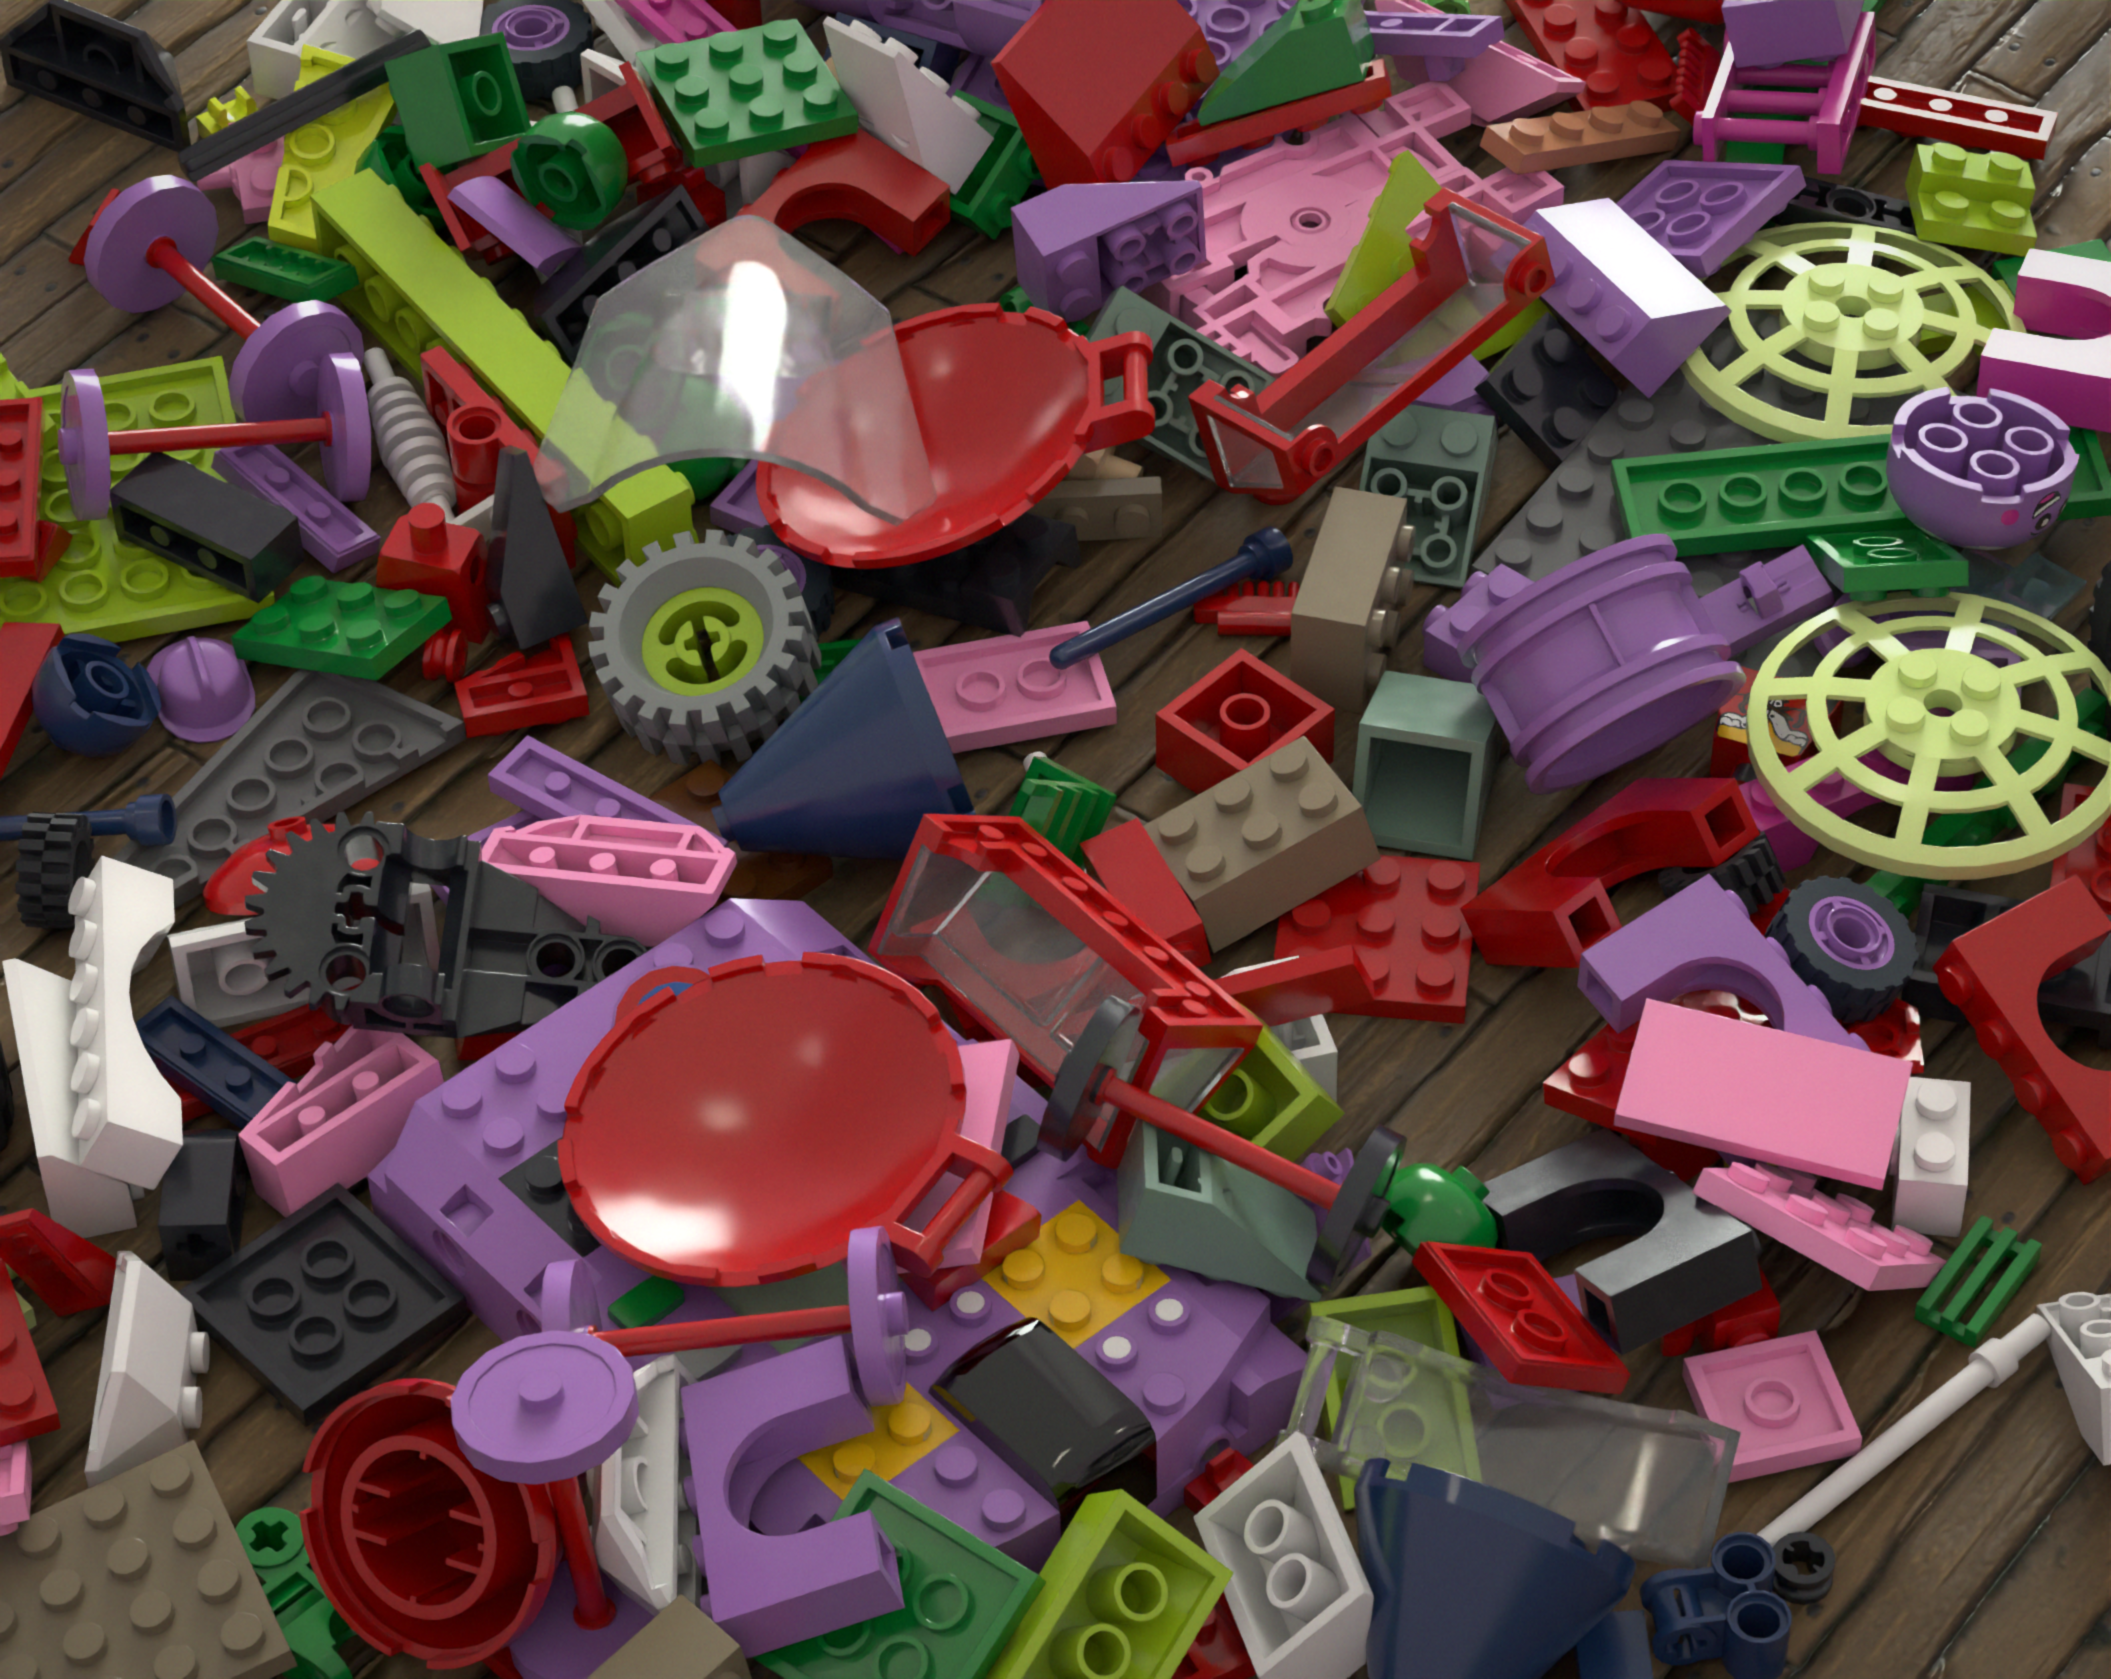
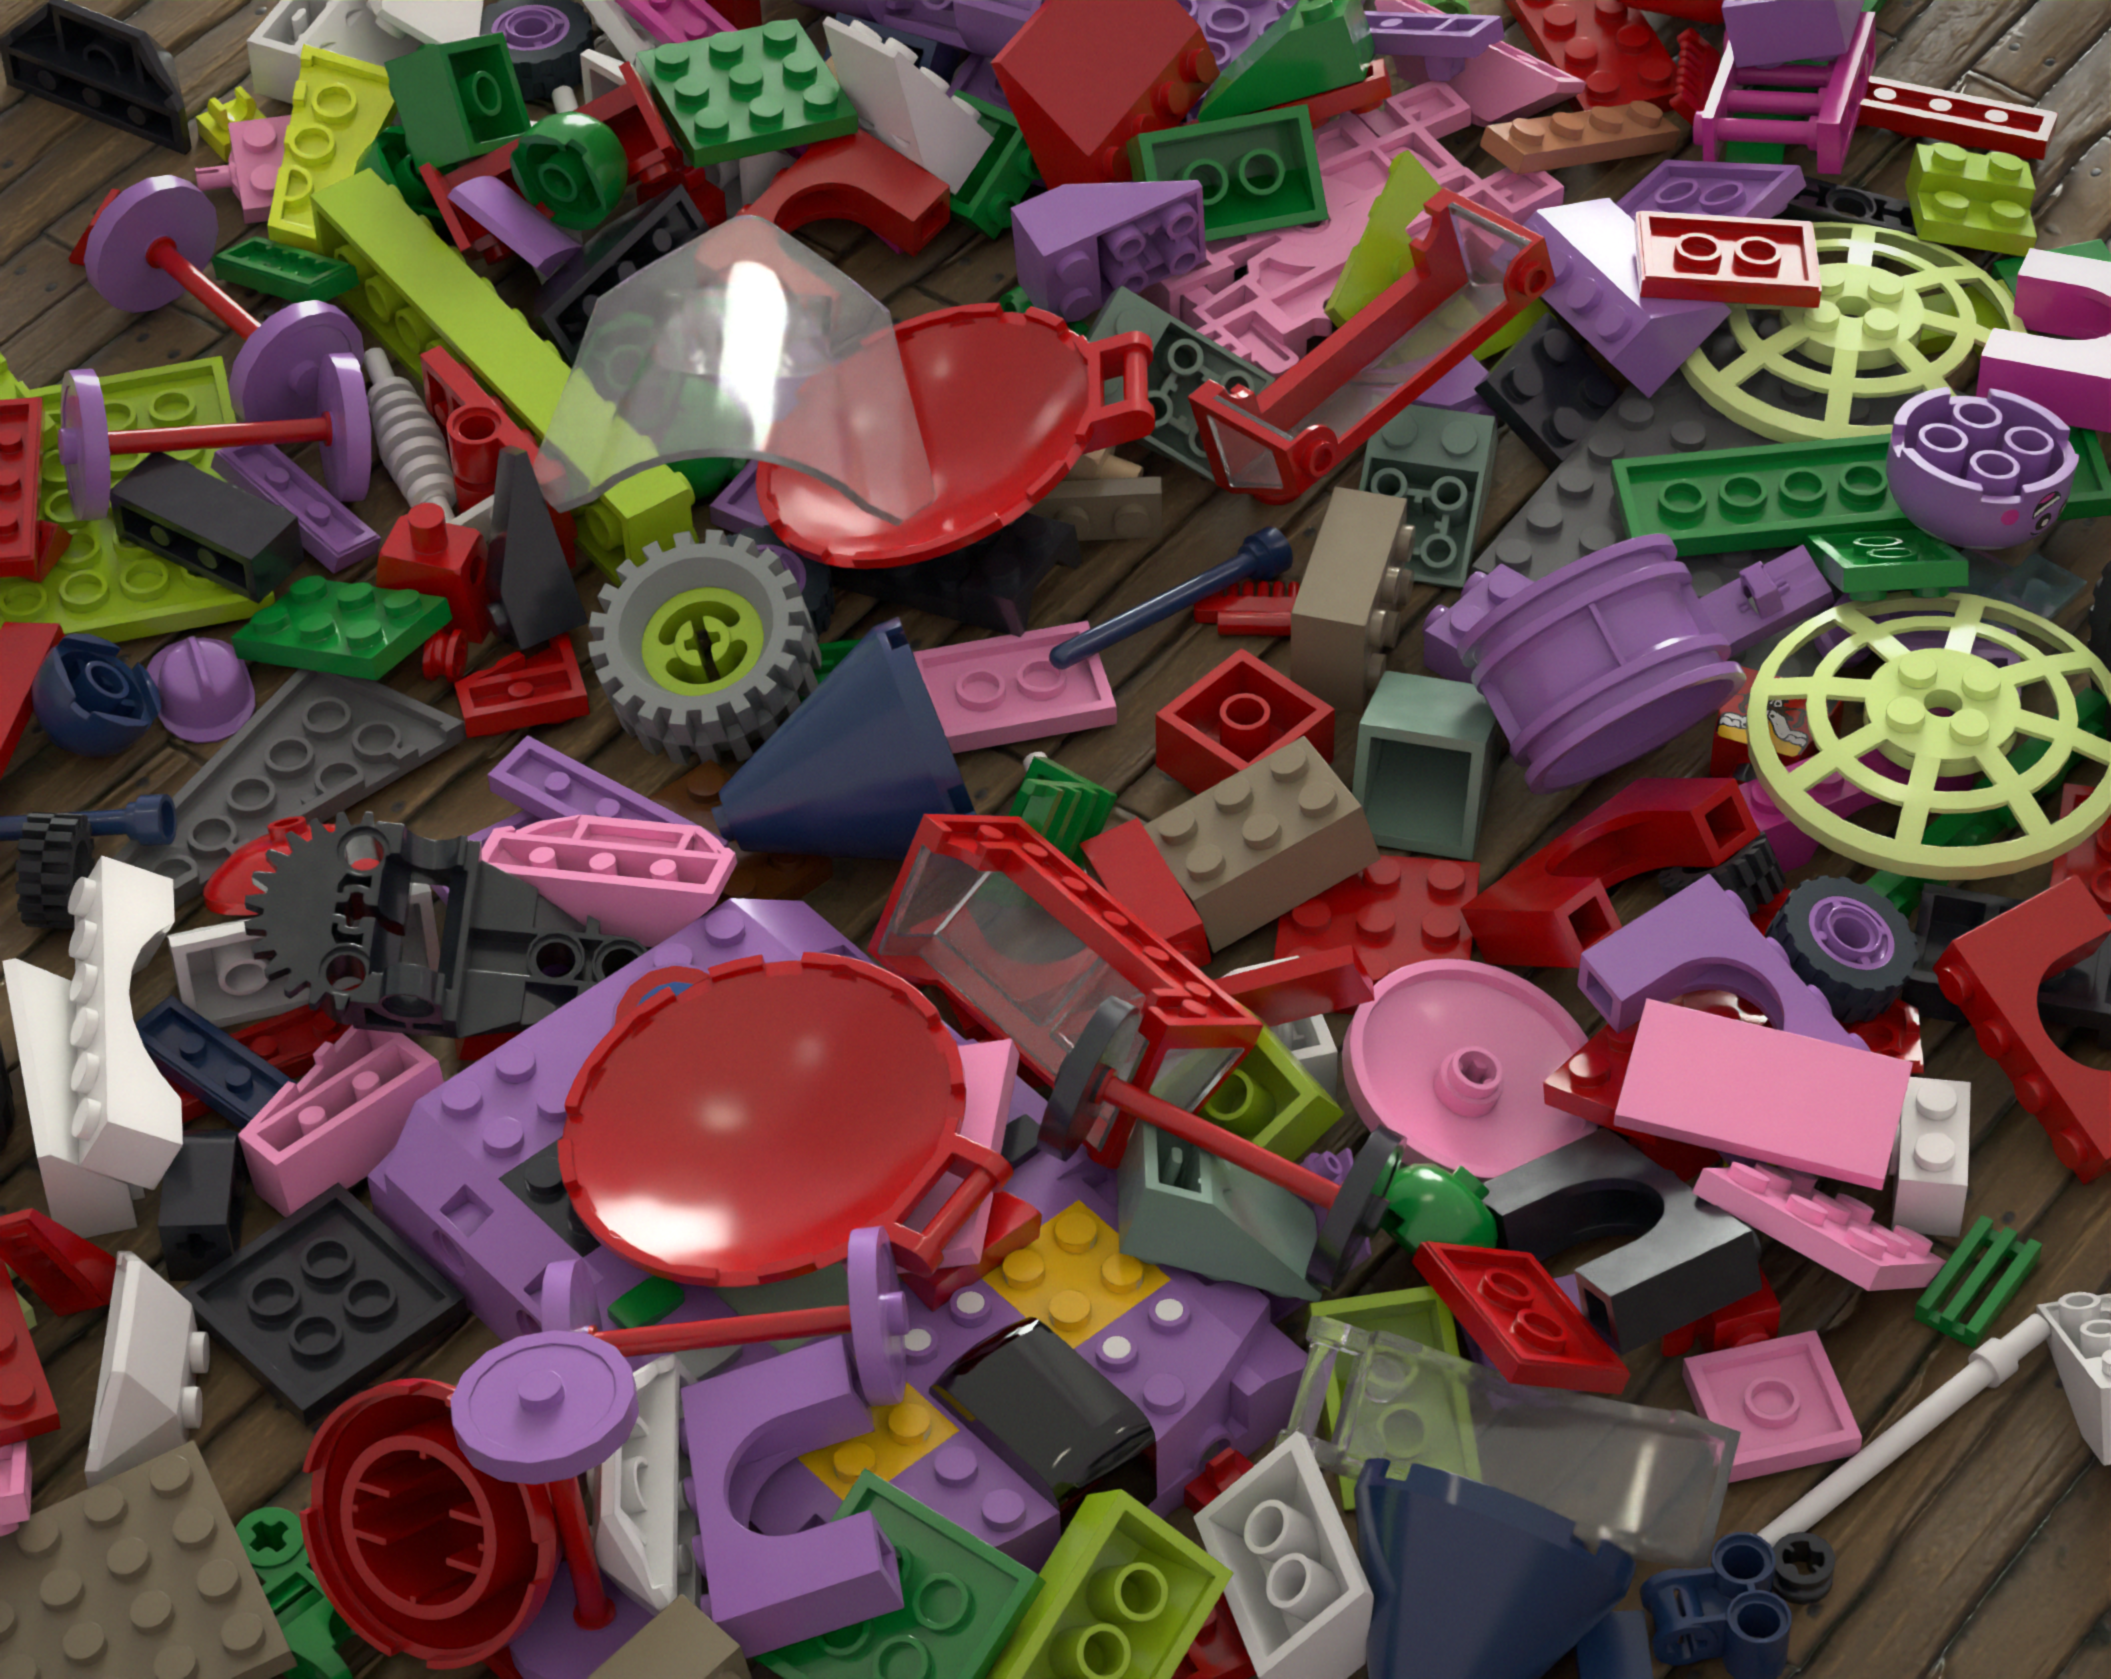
black axle [177,29,432,182] -> none
none -> green slope [1126,104,1329,242]
none -> bright pink dish [1342,959,1599,1183]
none -> red tile [1634,211,1822,308]

